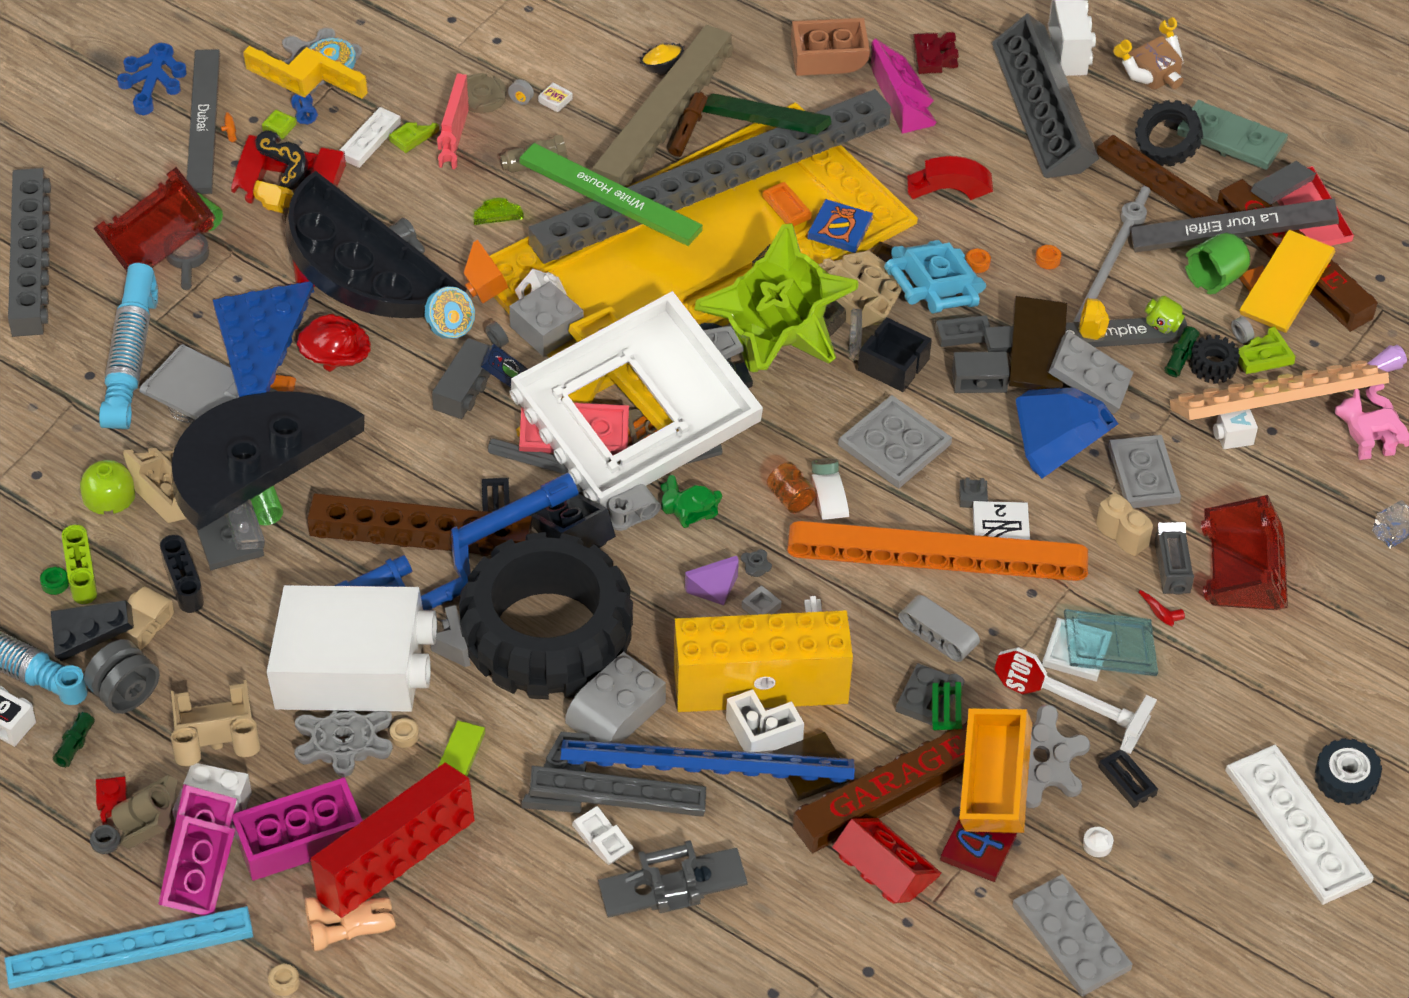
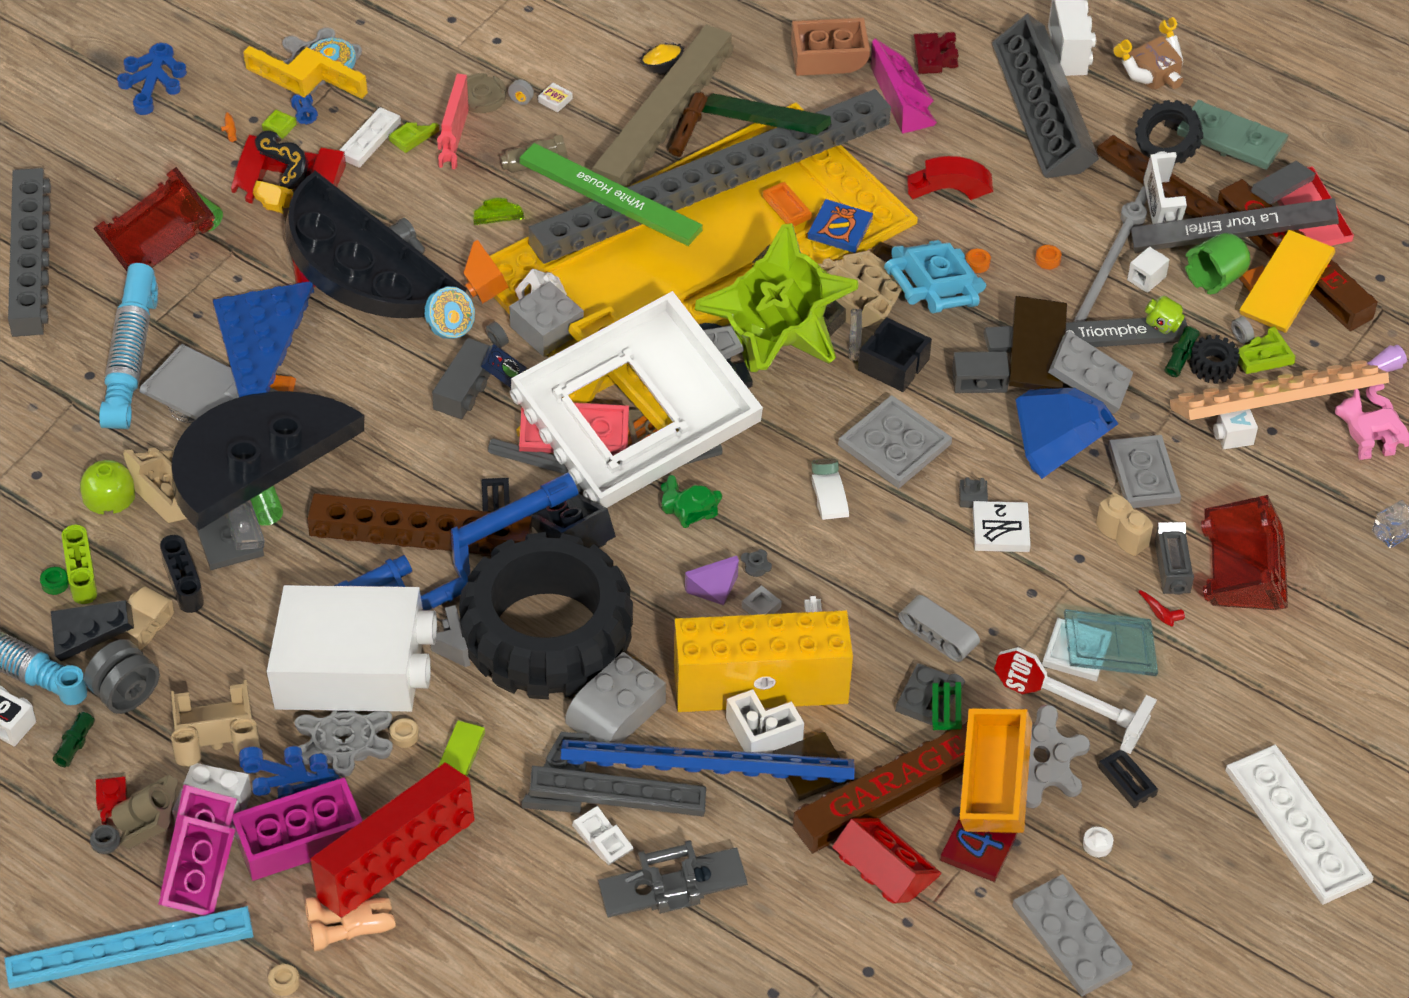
dark grey piece [164,230,209,290] -> none
dark grey tile [186,49,220,194] -> none
red piece [297,314,371,372] -> none
light grey piece [608,484,661,531] -> none
clear orange wheel [767,462,817,514] -> none
orange beam [787,521,1088,581] -> none
dark grey plate [935,315,990,347] -> none
yellow rock [1079,298,1110,340] -> none
black wheel [1315,738,1382,805] -> none
none -> blue plant [239,746,341,799]
none -> white brick [1127,246,1170,293]
none -> white panel [1144,152,1187,224]

